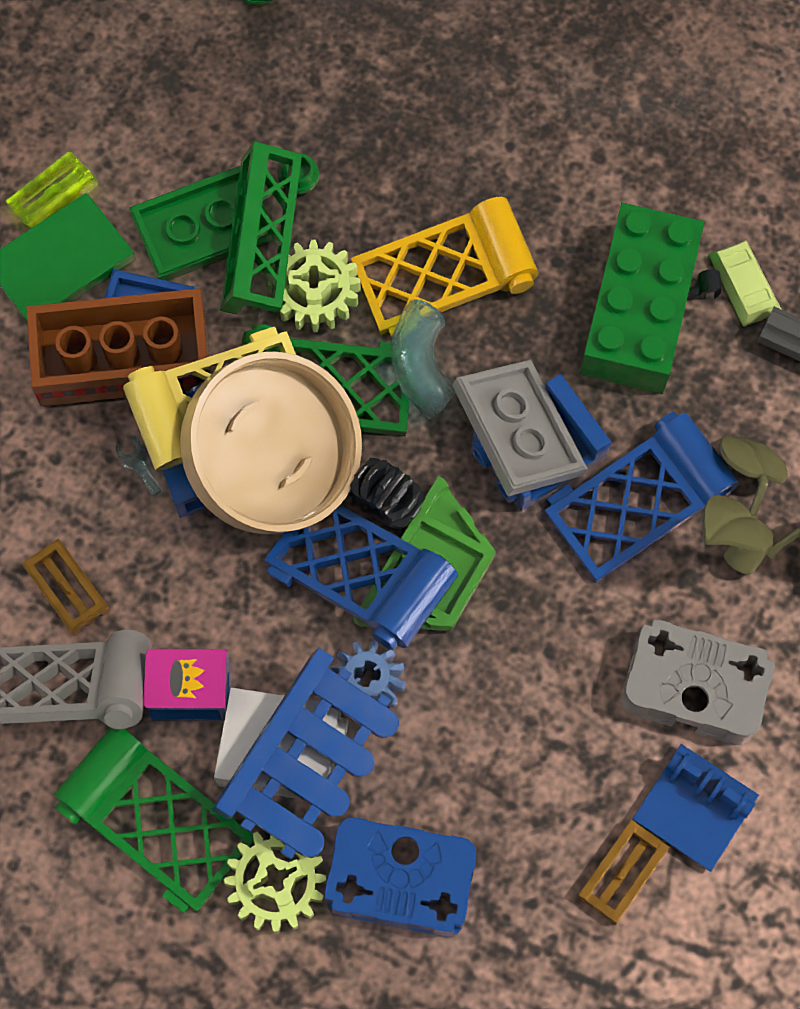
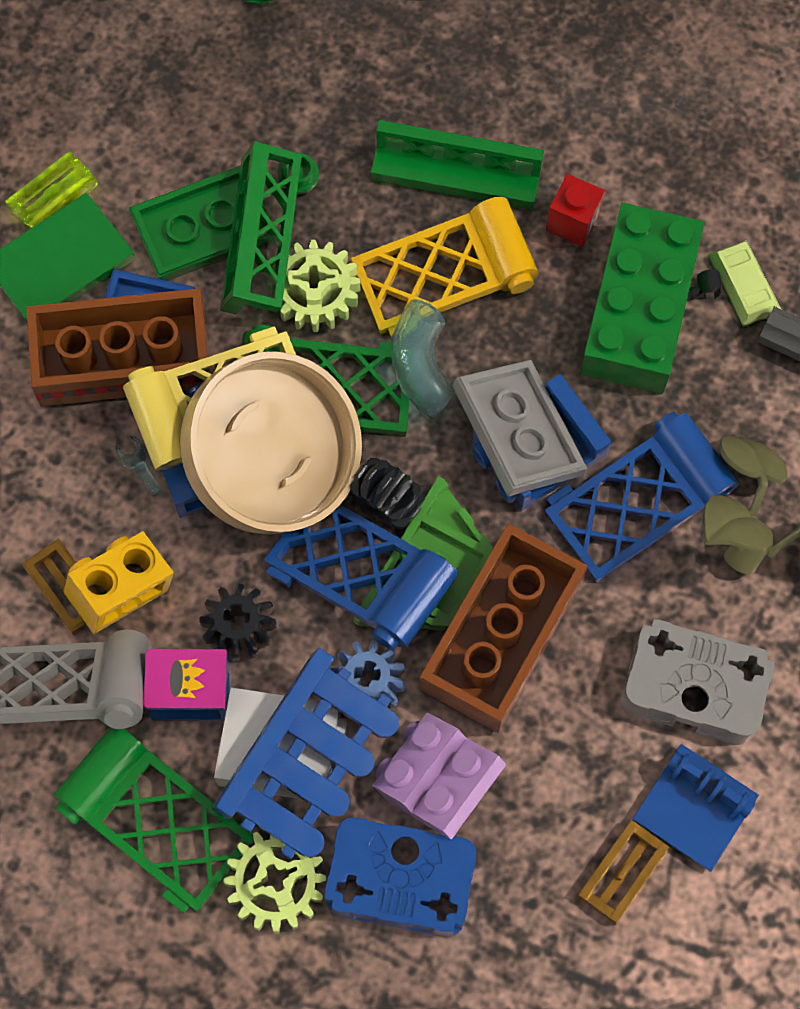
none -> yellow brick [64,531,174,634]
none -> black gear [199,583,277,662]
none -> green fence [371,120,544,210]
none -> lavender plate [372,712,506,840]
none -> dark orange brick [419,523,588,733]
none -> red brick [545,174,605,247]

